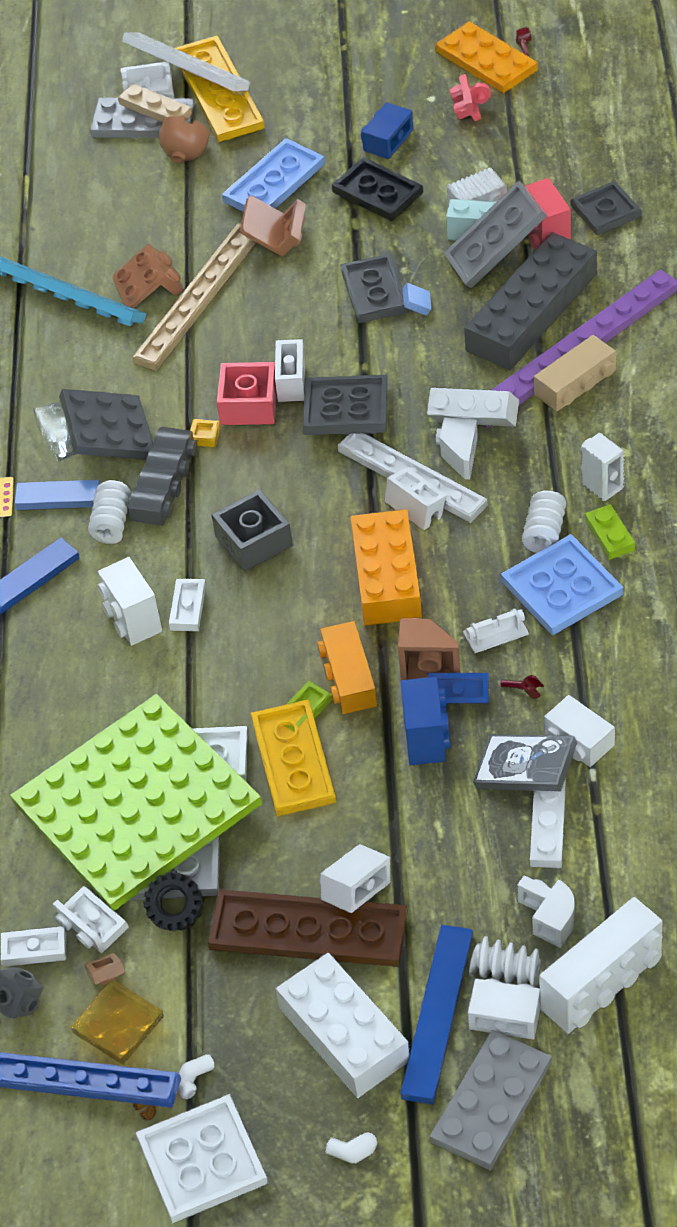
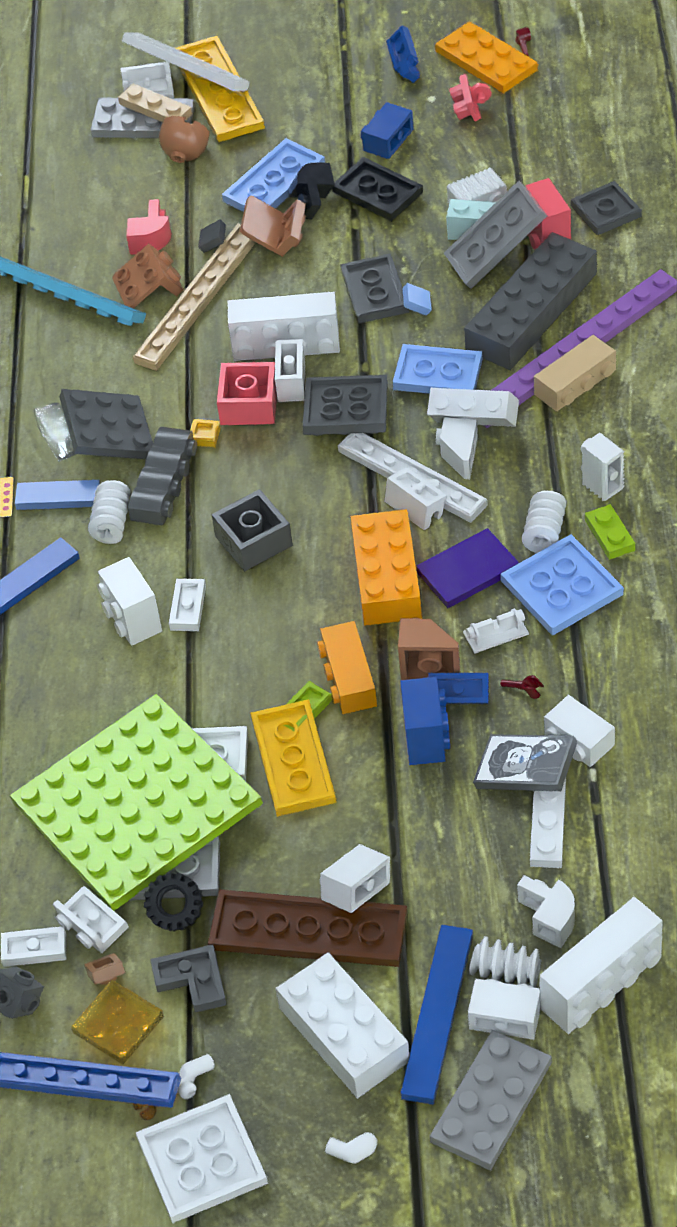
none -> coral brick [126,199,171,255]
none -> dark grey plate [150,945,227,1012]
none -> dark grey tile [198,219,226,253]
none -> white brick [228,292,340,361]
none -> black brick [288,162,335,219]
none -> blue hinge [386,25,420,84]
none -> light blue plate [393,344,483,394]
none -> dark purple tile [416,528,519,609]

